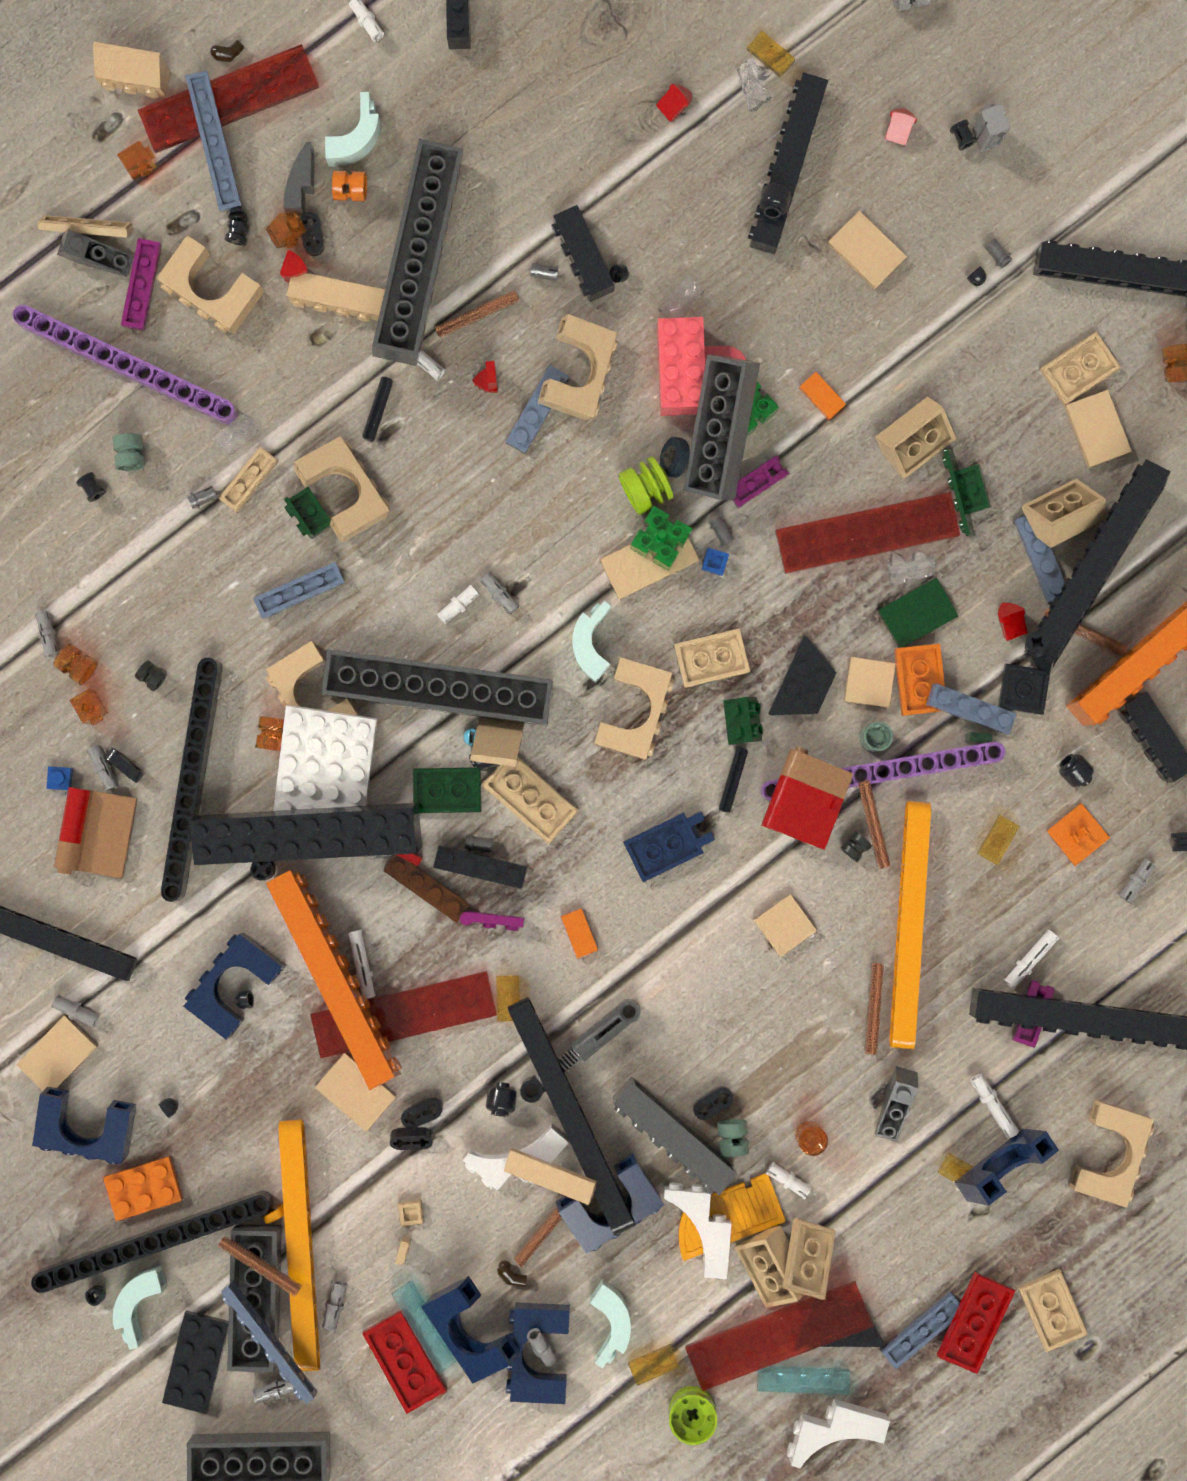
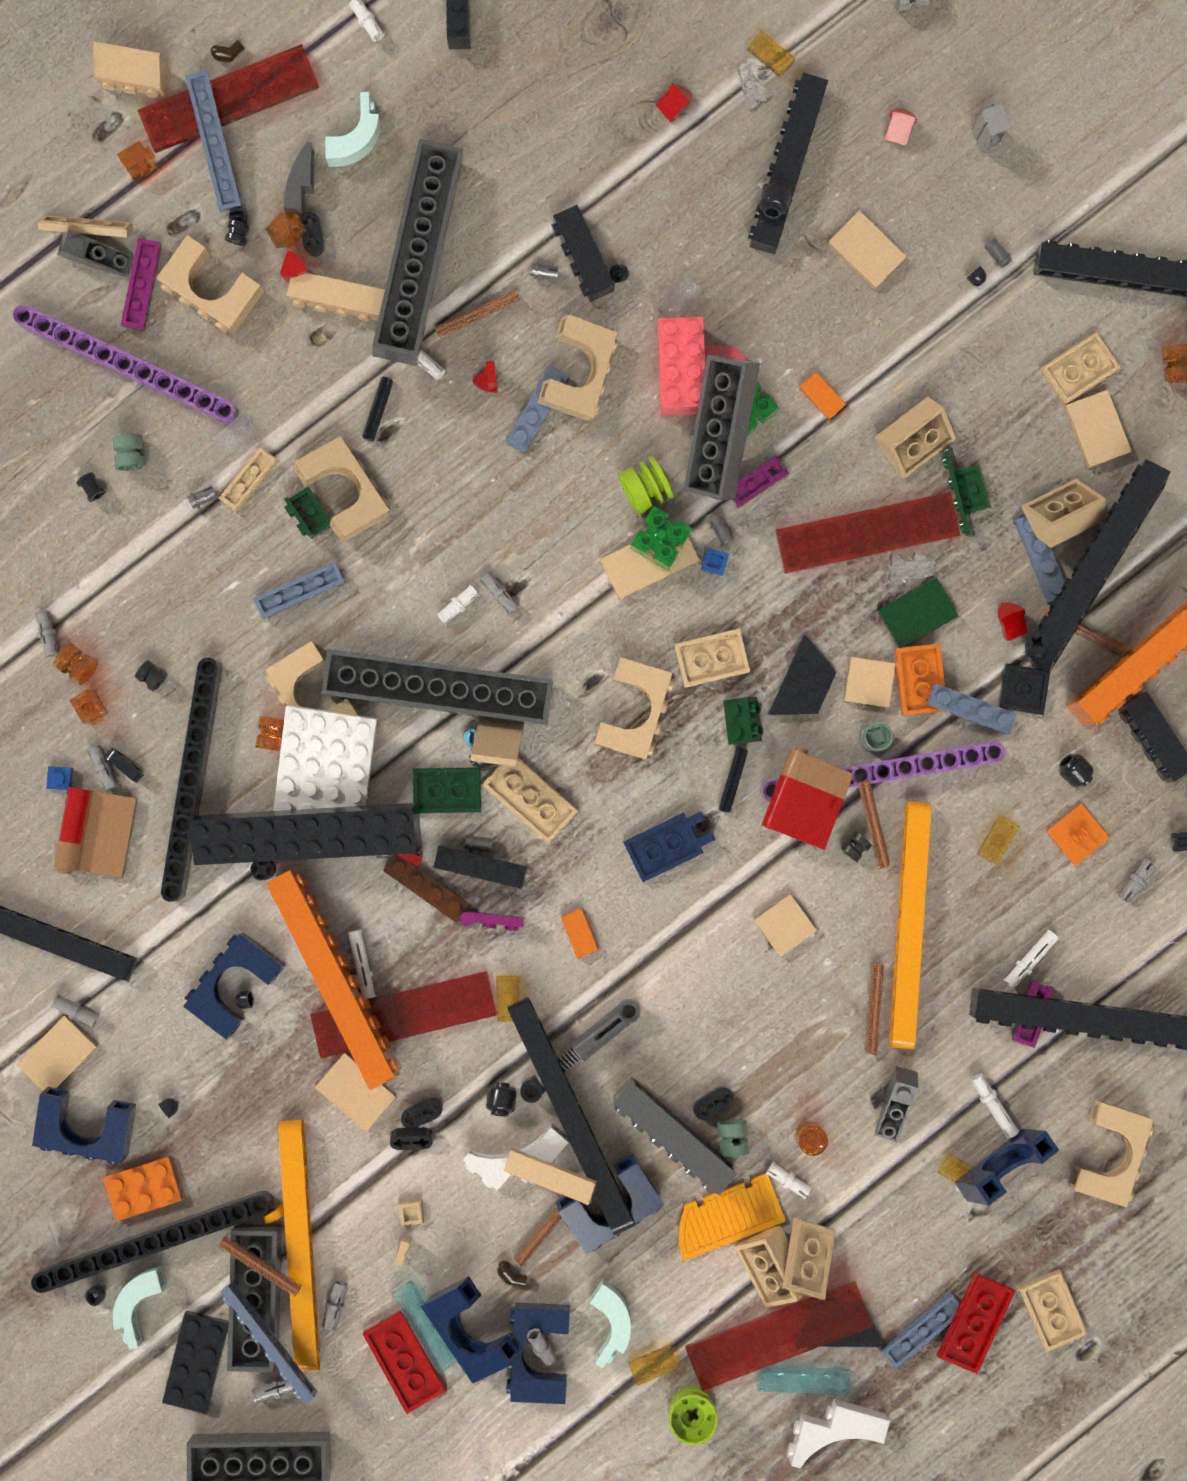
orange wheel [332,170,367,202] -> none
light aqua arch [572,601,611,683] -> none
black wheel [660,437,690,478] -> none
white arch [663,1182,731,1279] -> none
black bush [950,119,977,151] -> none
clear green tile [965,732,992,743] -> none

